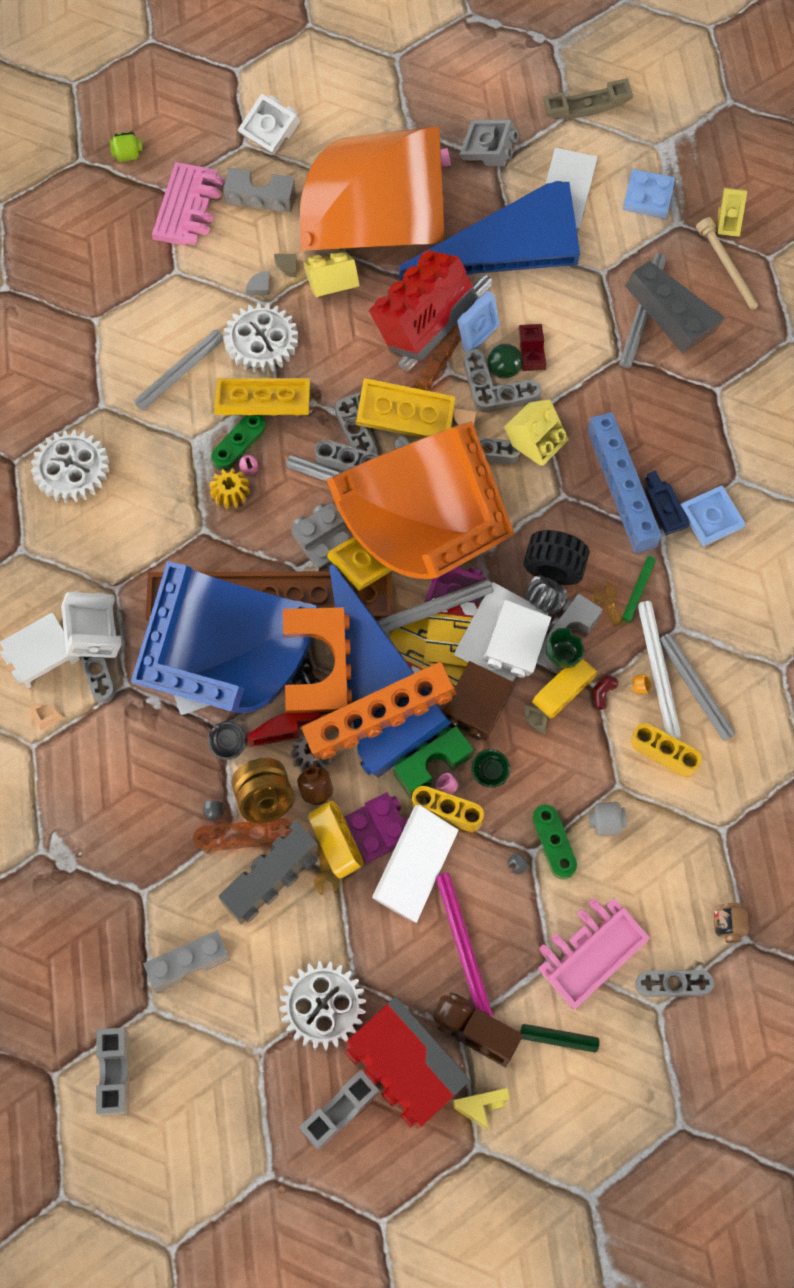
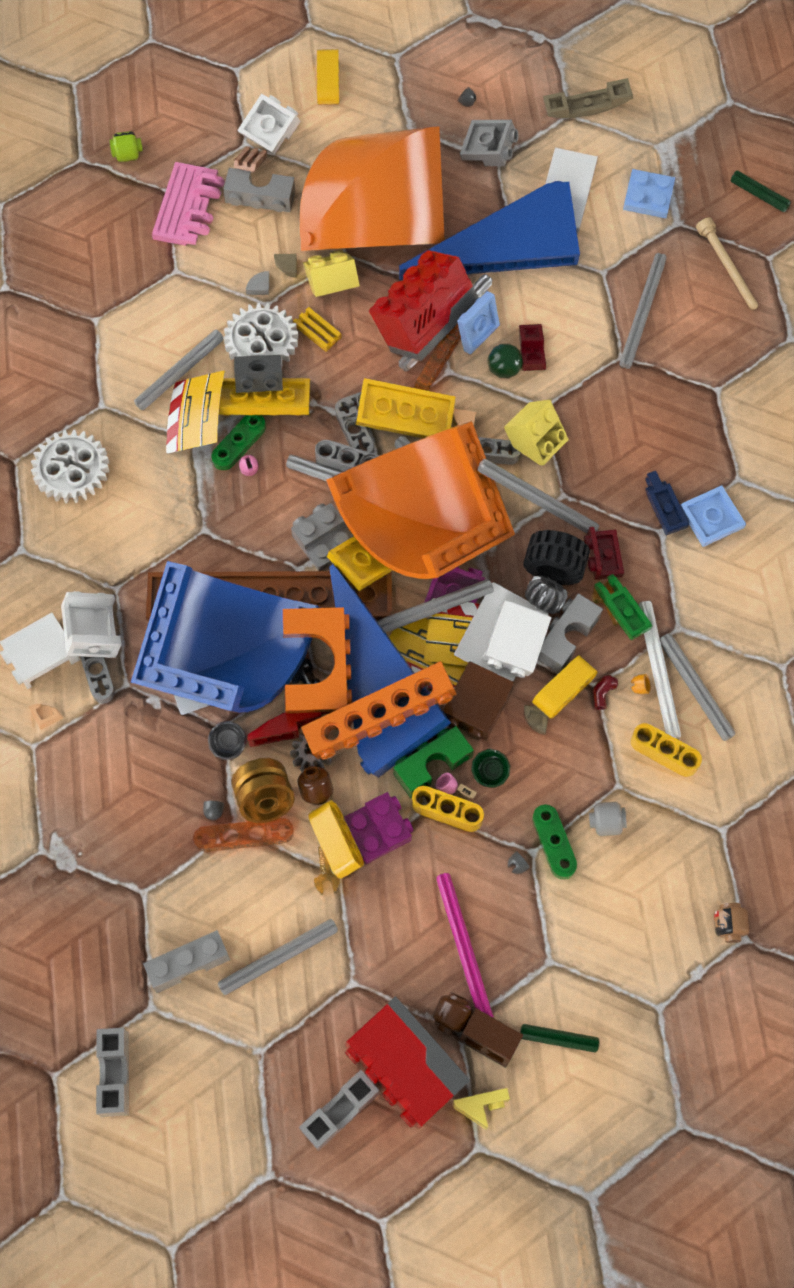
yellow gear [209,467,250,509] -> none
dark grey wedge [218,820,319,924] -> none
white gear [279,961,366,1051] -> none
white tile [372,805,458,923] -> none
bright pink hinge [441,148,451,167] -> none
light grey beam [463,349,541,412] -> none
bright pink hinge [537,898,650,1010] -> none
dark green hair [546,628,585,668] -> none
medium blue brick [587,412,661,554] -> none
green bar [622,556,656,623] -> none
dark grey wedge [625,261,725,354] -> none
light grey beam [635,970,714,997] -> none
light yellow slope [717,188,747,237] -> none
none -> yellow sticker [166,370,225,453]
none -> light grey axle [218,919,338,995]
none -> nougat tile [234,146,267,172]
none -> dark grey brick [234,355,283,393]
none -> yellow tile [293,307,342,352]
none -> yellow beam [317,49,339,105]
none -> dark grey hinge [457,87,476,107]
none -> tan piece [457,784,477,800]
none -> light grey axle [478,459,599,533]
none -> dark red bracket [584,527,624,580]
none -> green hinge [594,574,652,641]
none -> dark green axle [730,170,791,212]

